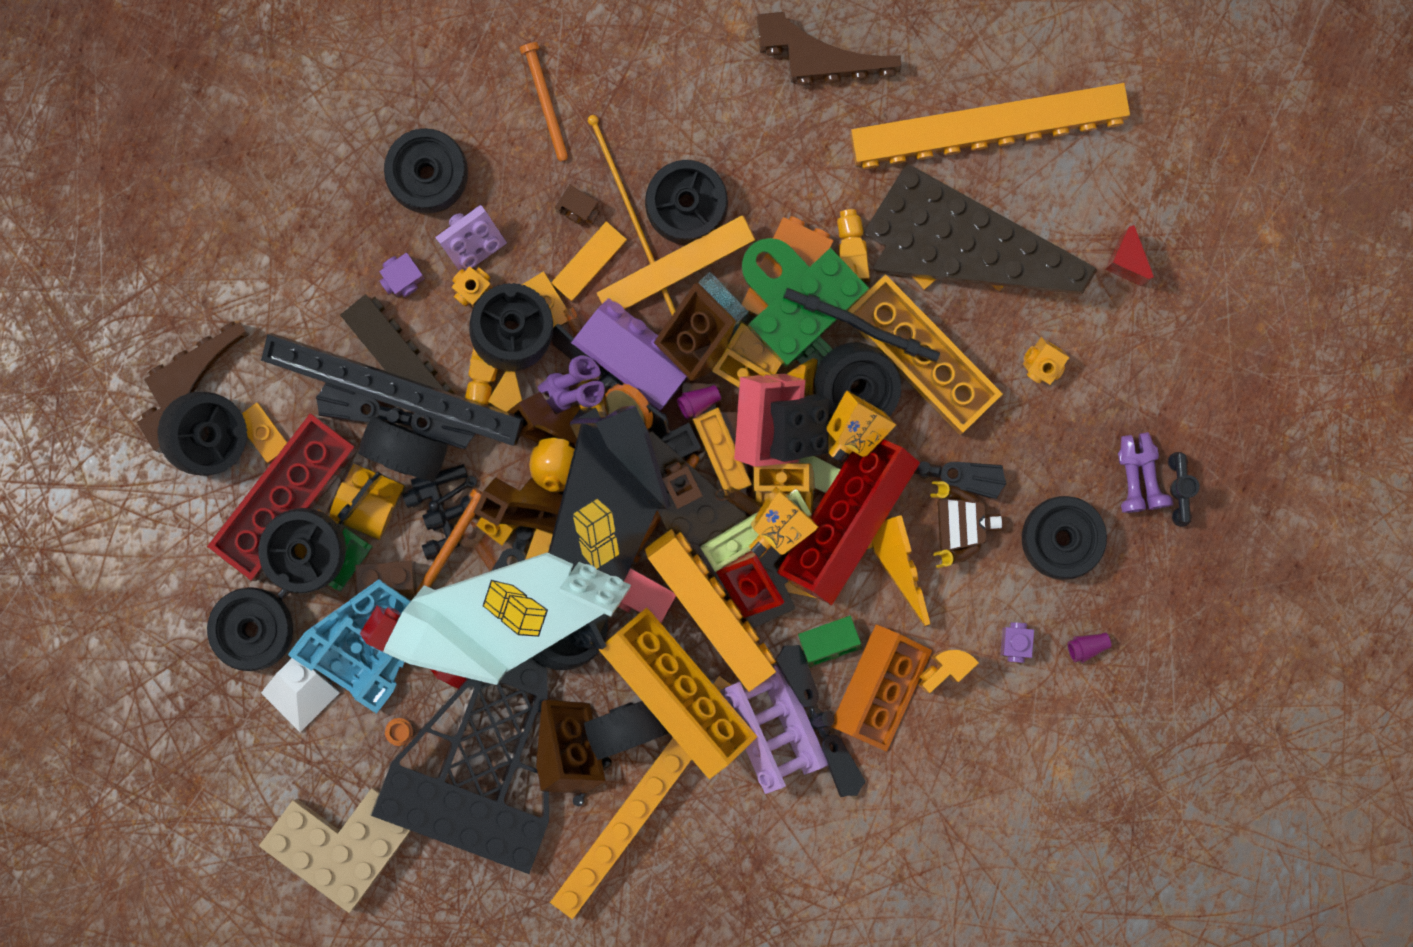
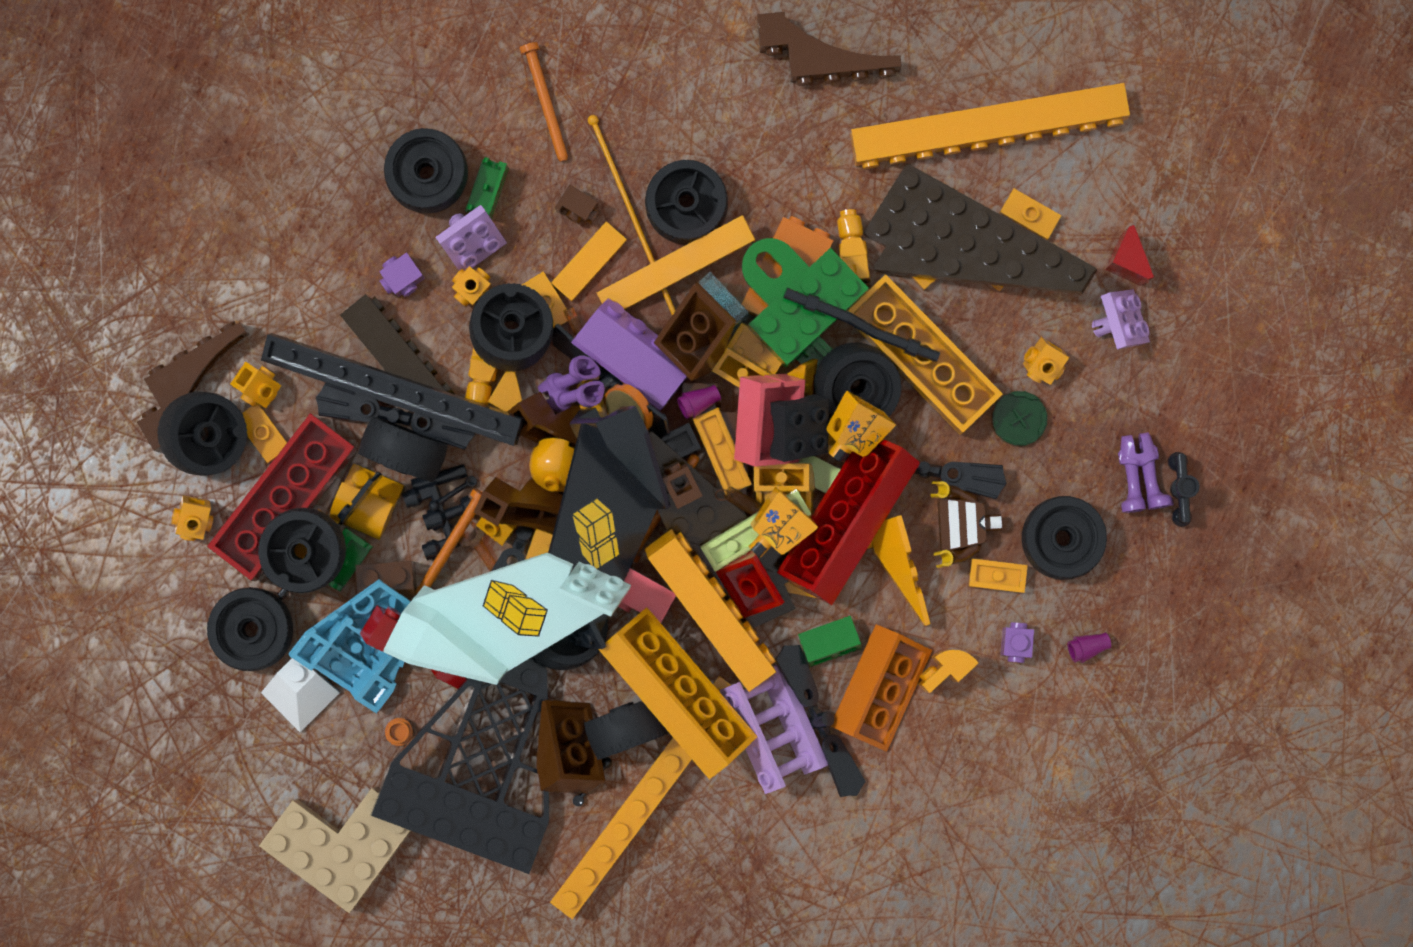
none -> light orange brick [171,495,213,541]
none -> light orange brick [230,361,282,408]
none -> green hinge [465,157,509,220]
none -> light orange plate [968,559,1028,593]
none -> dark green tile [992,391,1047,446]
none -> light orange plate [999,188,1062,240]
none -> lavender plate [1092,289,1150,349]

